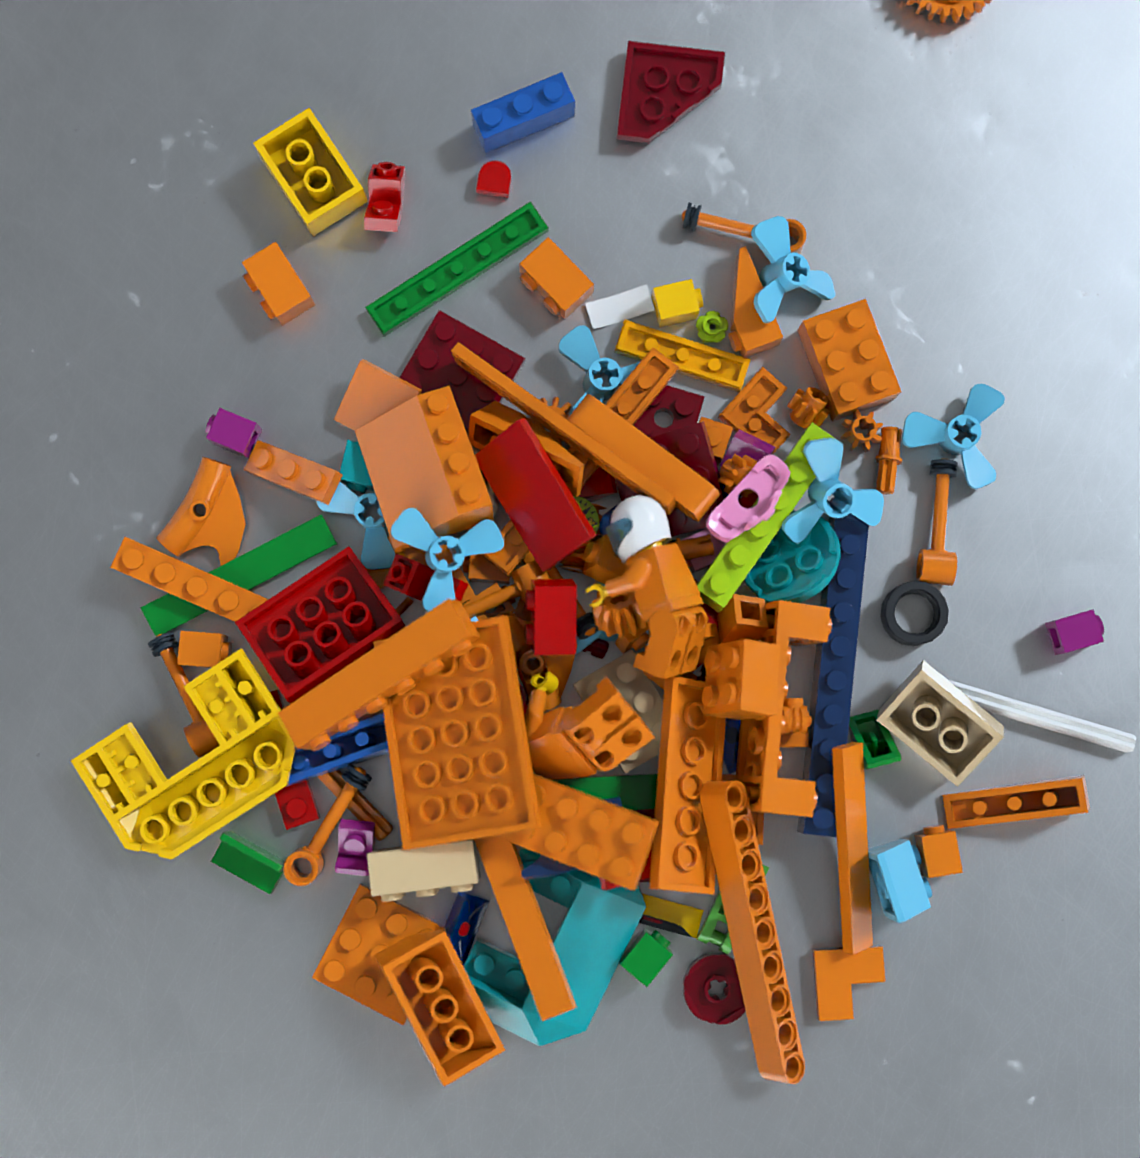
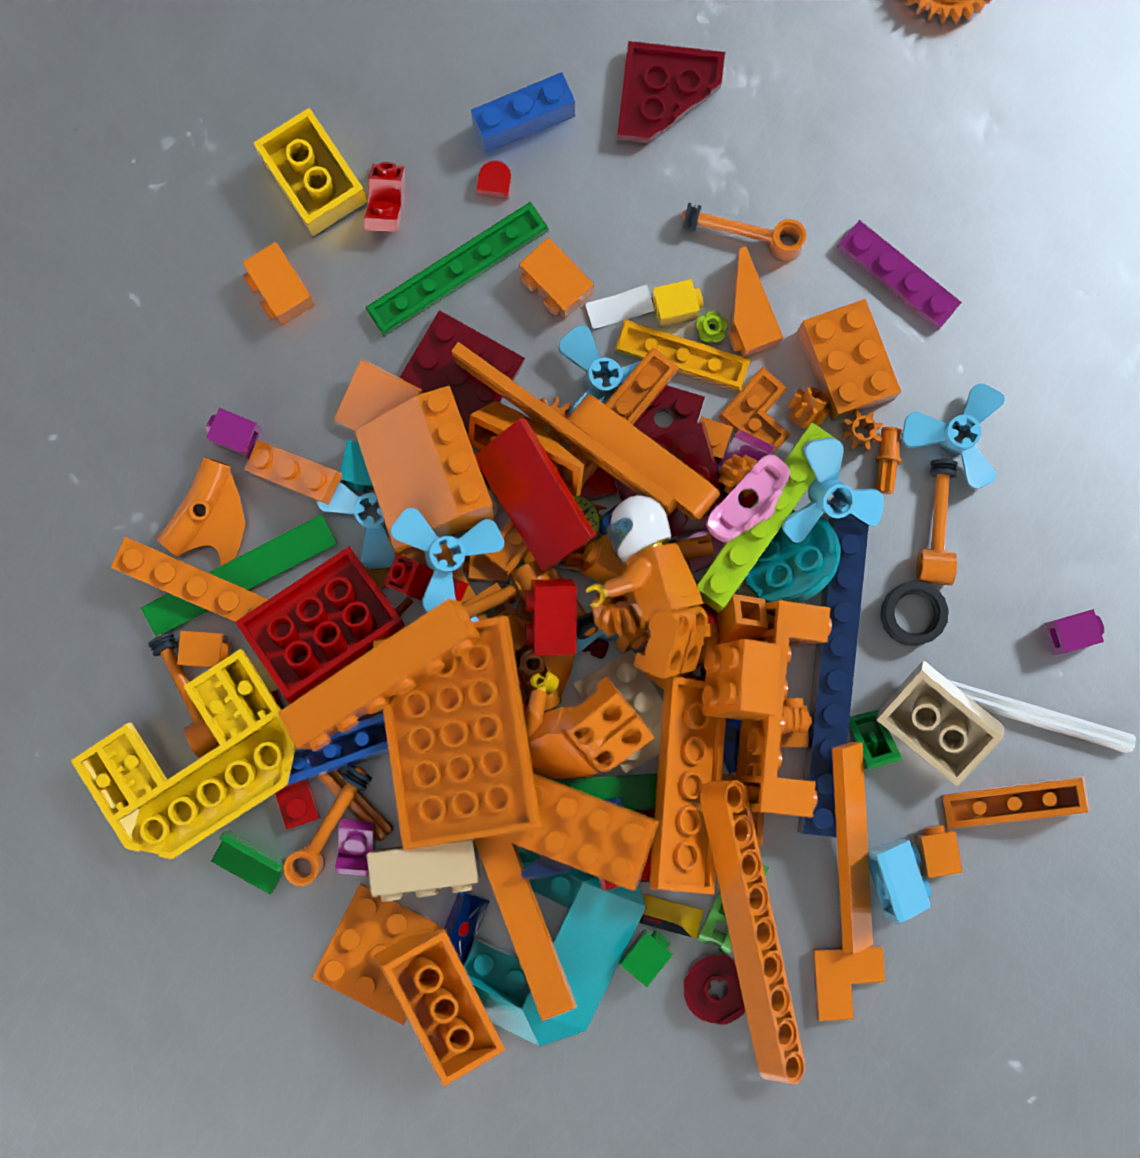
medium azure piece [751,216,835,323] -> none
none -> magenta plate [837,220,962,330]

